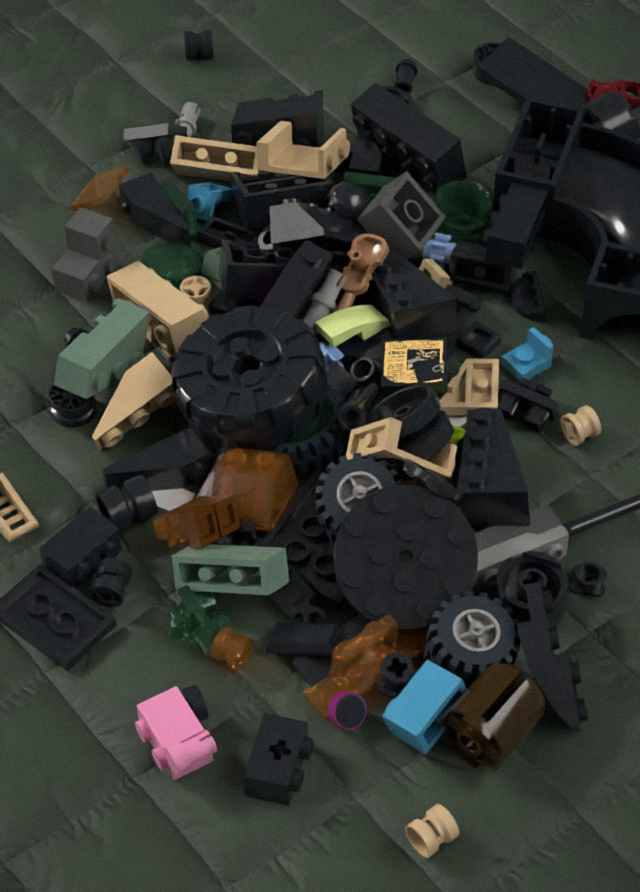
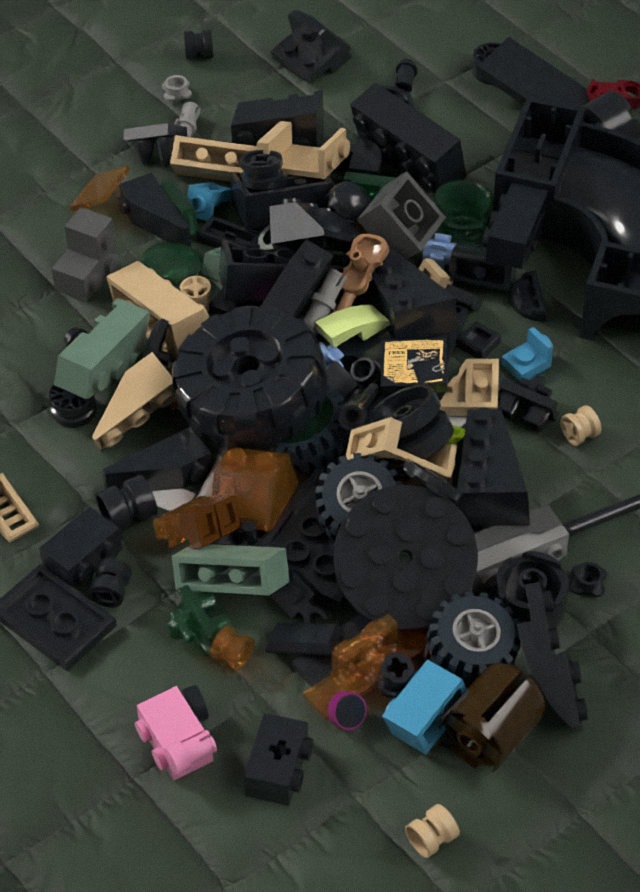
none -> black piece [141,318,172,366]
none -> light grey plate [162,75,192,101]
none -> black wheel [240,150,284,190]
none -> black piece [271,10,352,84]

